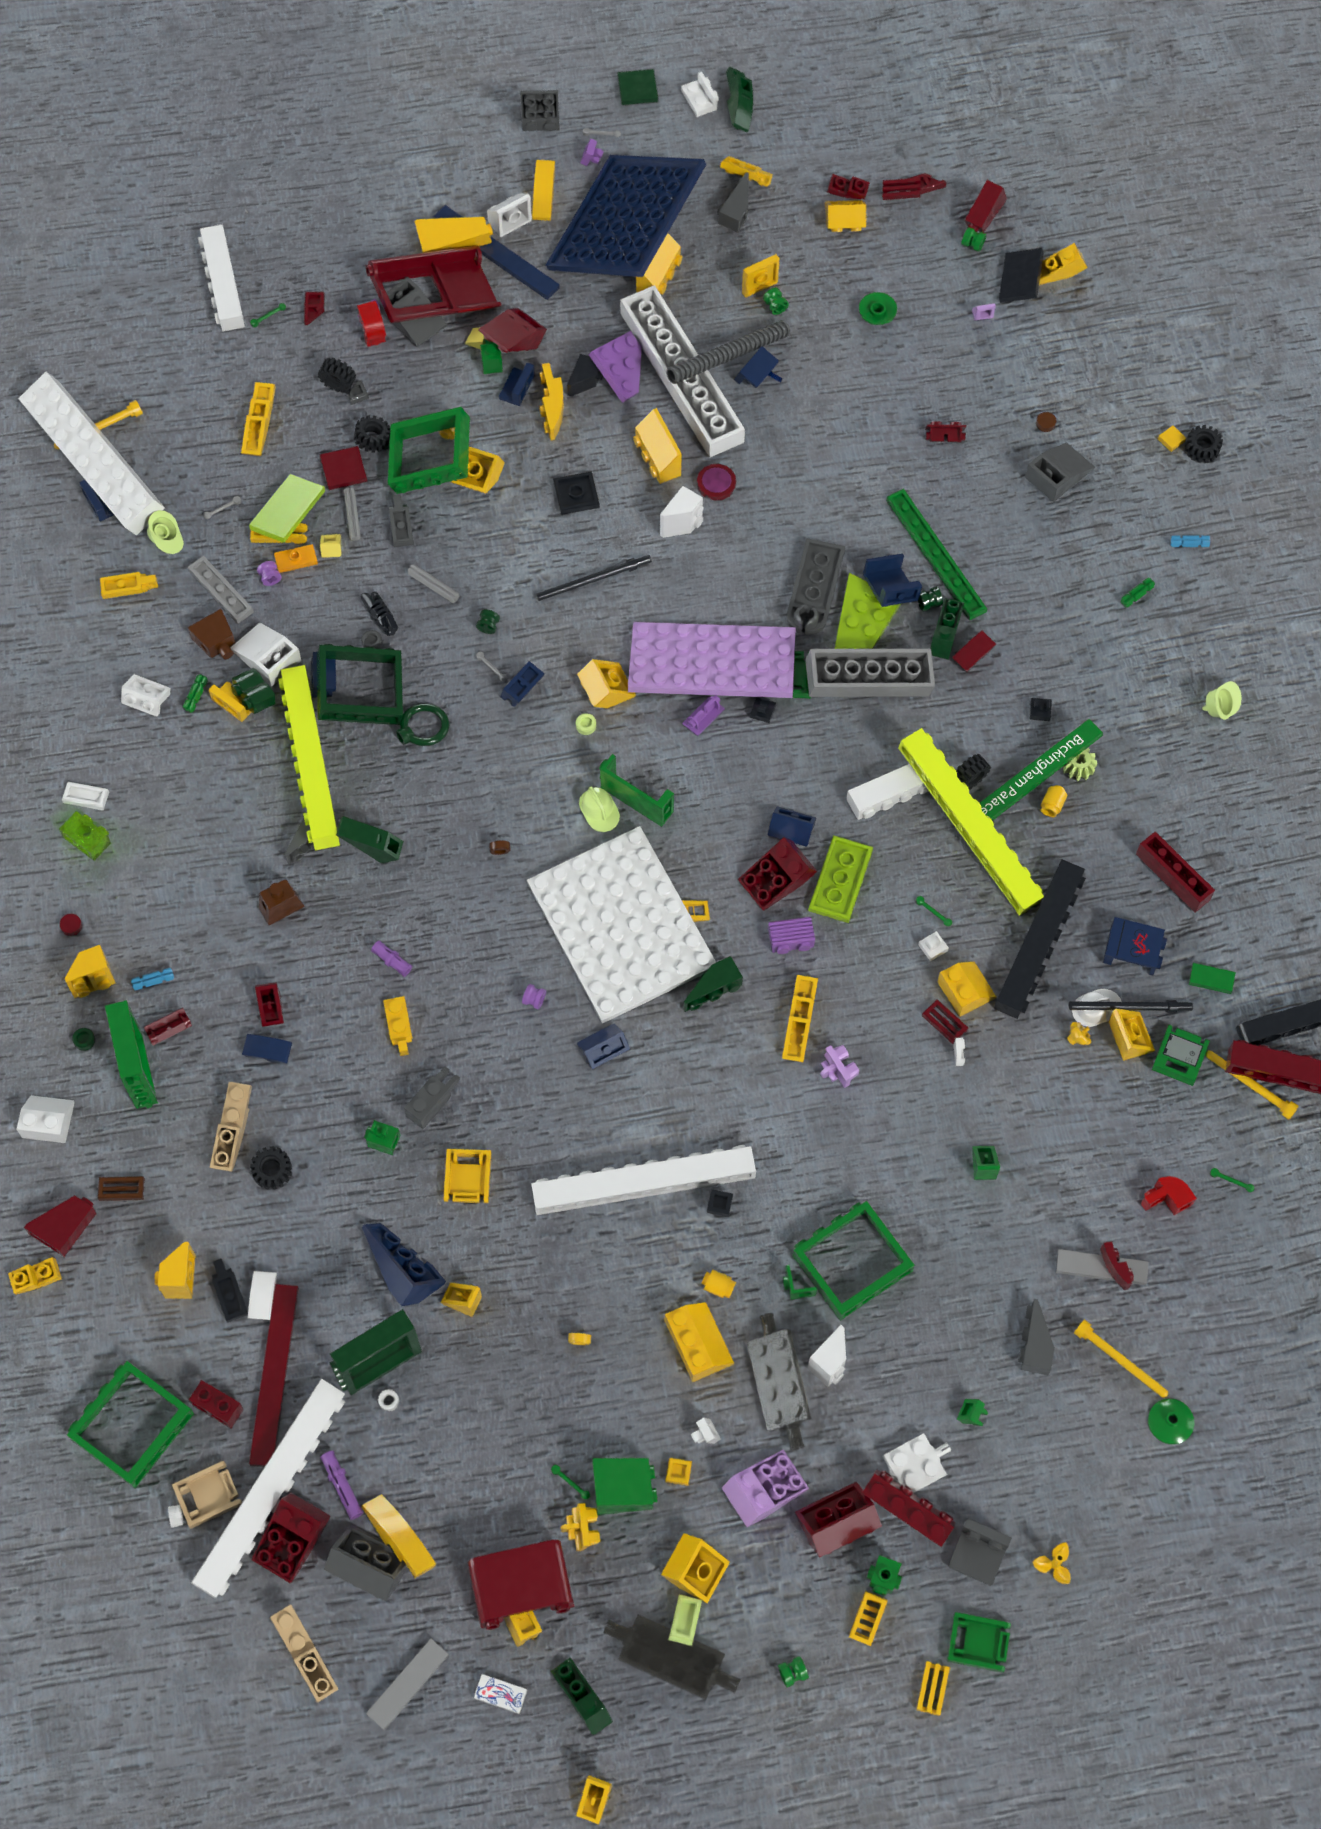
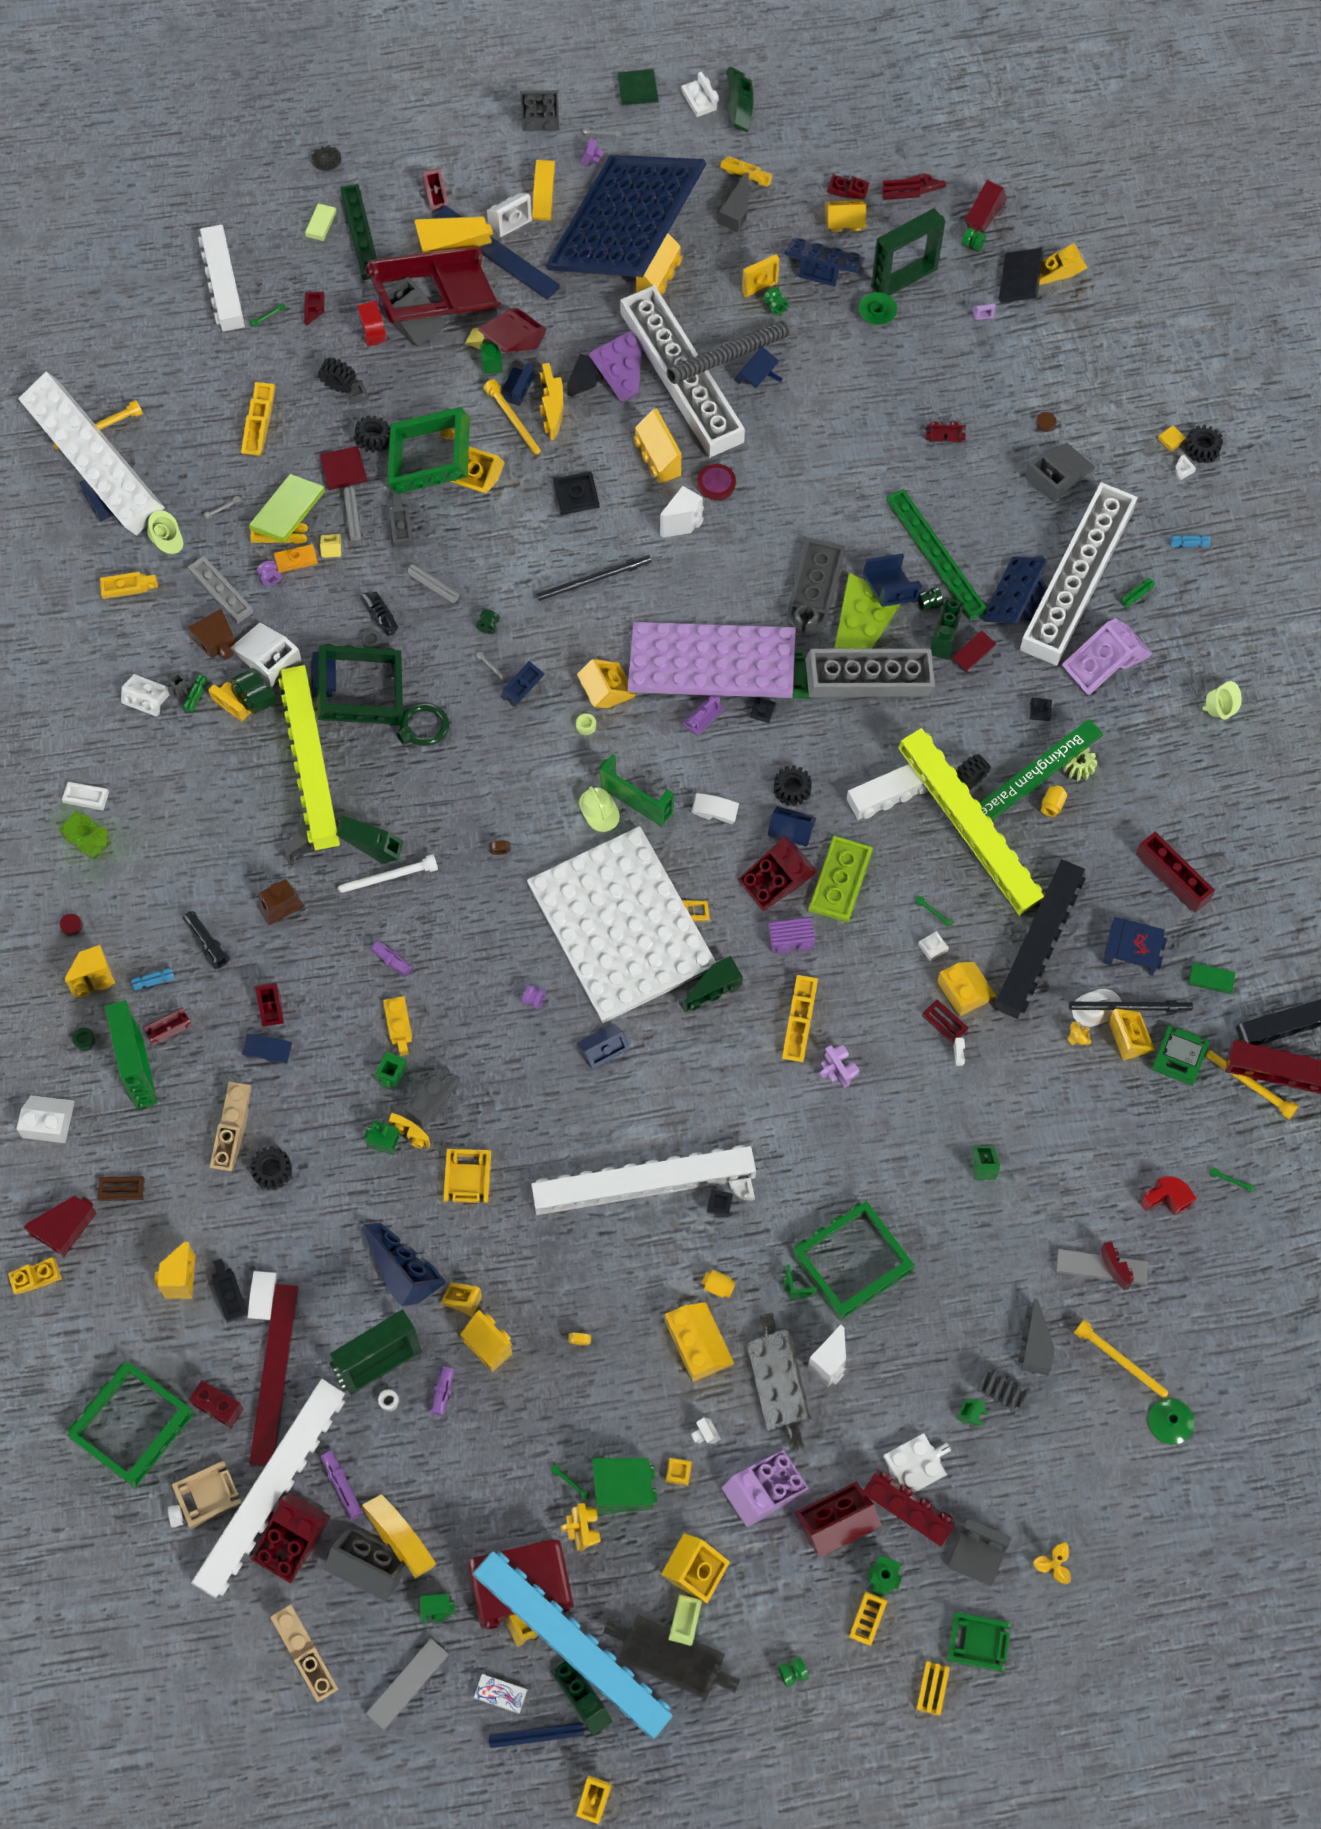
none -> dark grey gear [165,671,192,698]
none -> black pin [183,911,230,969]
none -> yellowish green tile [305,203,336,241]
none -> clear smoke gear [311,145,341,171]
none -> white piece [338,854,438,893]
none -> dark green tile [340,184,377,281]
none -> green brick [375,1052,408,1089]
none -> yellow slope [389,1113,431,1149]
none -> green brick [420,1593,455,1624]
none -> dark red slope [422,168,449,210]
none -> medium lavender pin [429,1367,455,1416]
none -> yellow slope [460,1310,512,1373]
none -> medium azure brick [472,1551,673,1739]
none -> yellow piece [483,379,540,455]
none -> dark blue axle [489,1722,584,1748]
none -> white slope [691,793,739,825]
none -> white tile [728,1177,755,1200]
none -> black tyre [774,765,812,806]
none -> dark blue bracket [784,238,865,286]
none -> dark green window [871,208,945,296]
none -> dark grey piece [977,1368,1030,1411]
none -> dark blue bracket [982,557,1048,624]
none -> white brick [1020,482,1138,666]
none -> lavender bracket [1062,618,1153,695]
none -> white tile [1175,455,1196,481]

